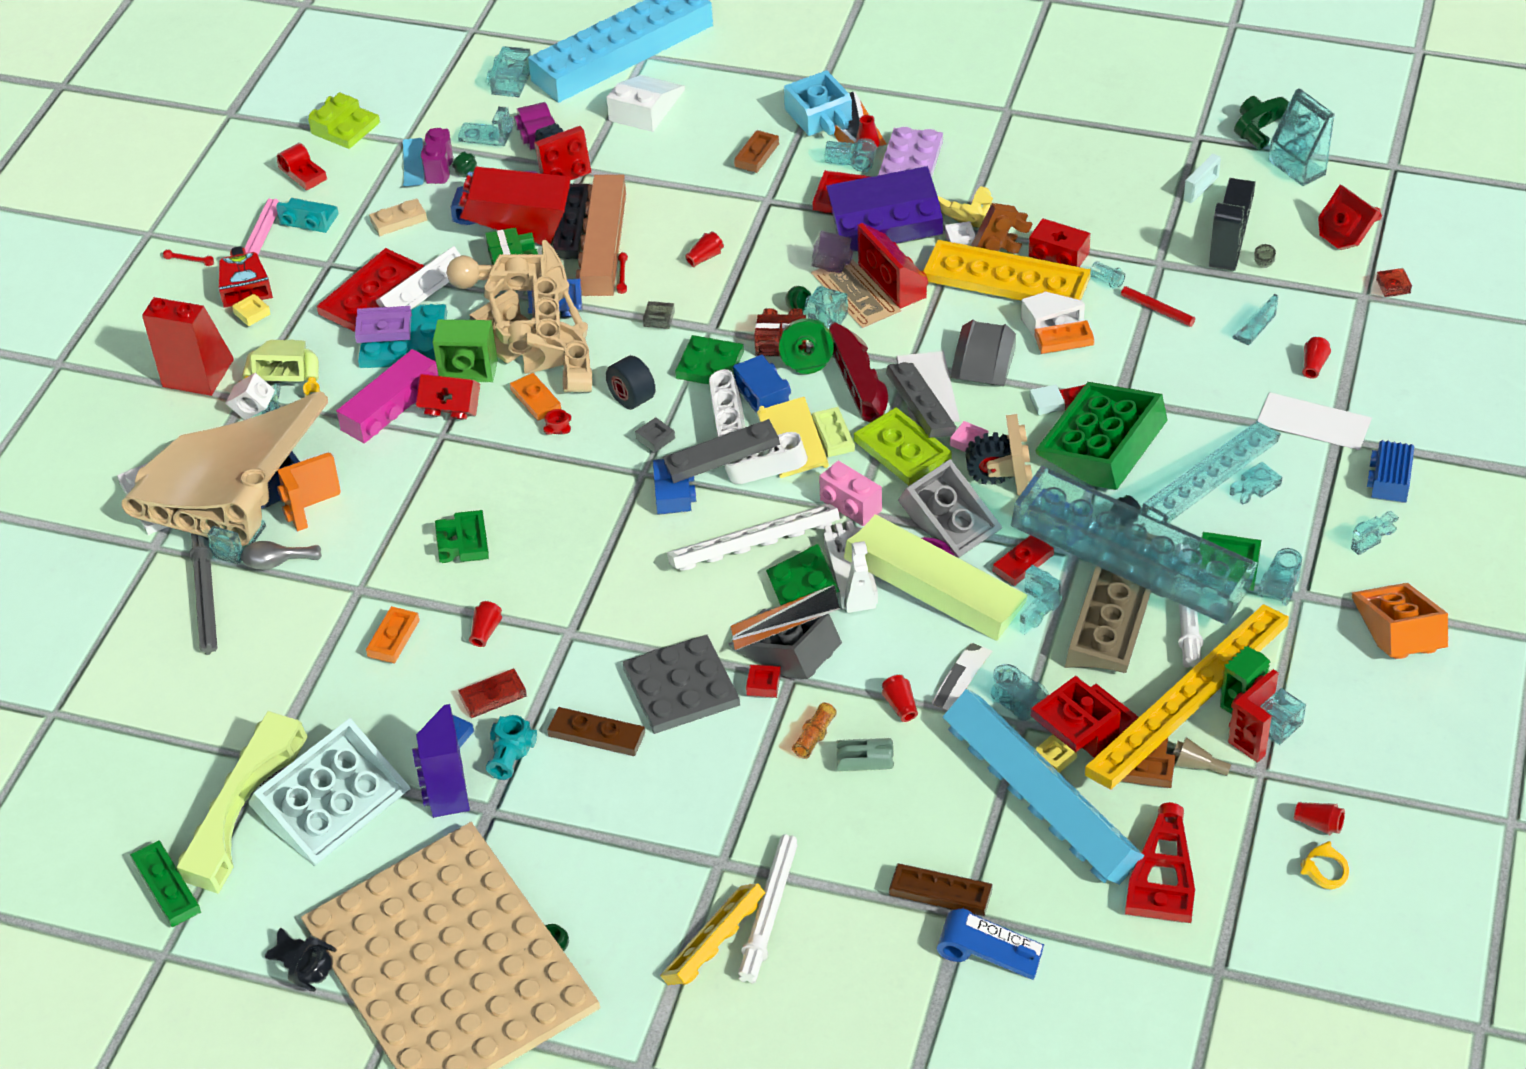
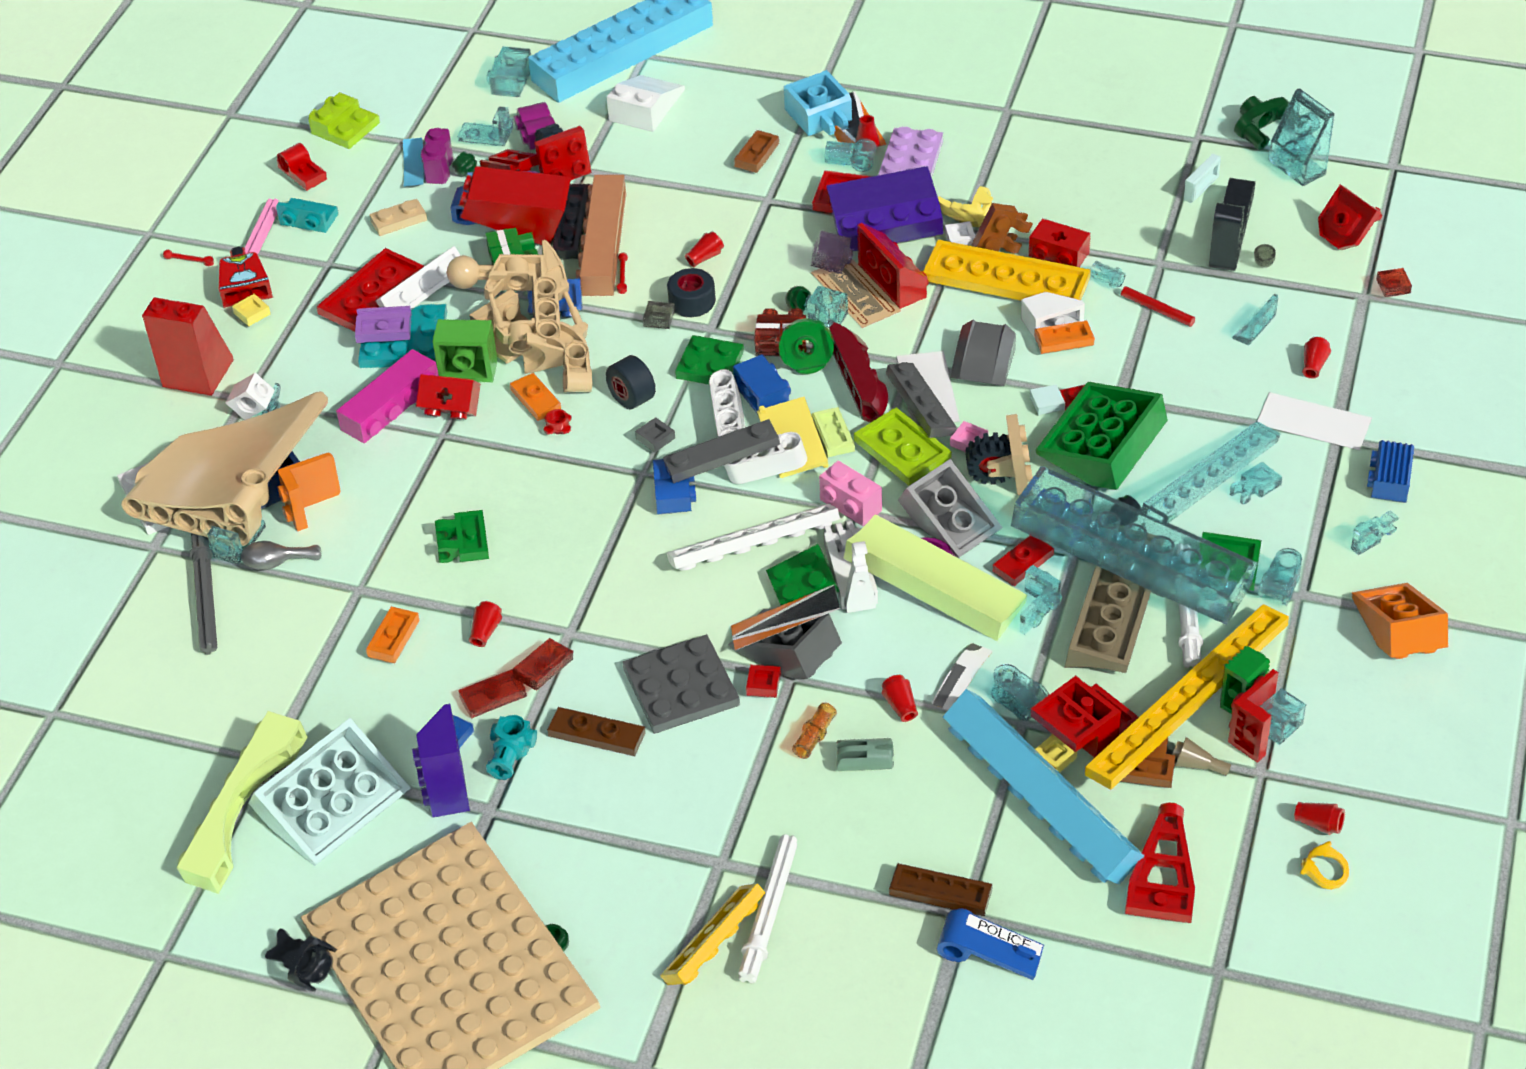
green plate [130,840,201,927] -> none
yellowish green torso [239,339,320,397] -> none
none -> red plate [479,149,538,171]
none -> clear red plate [512,638,574,691]
none -> black wheel [667,268,716,317]

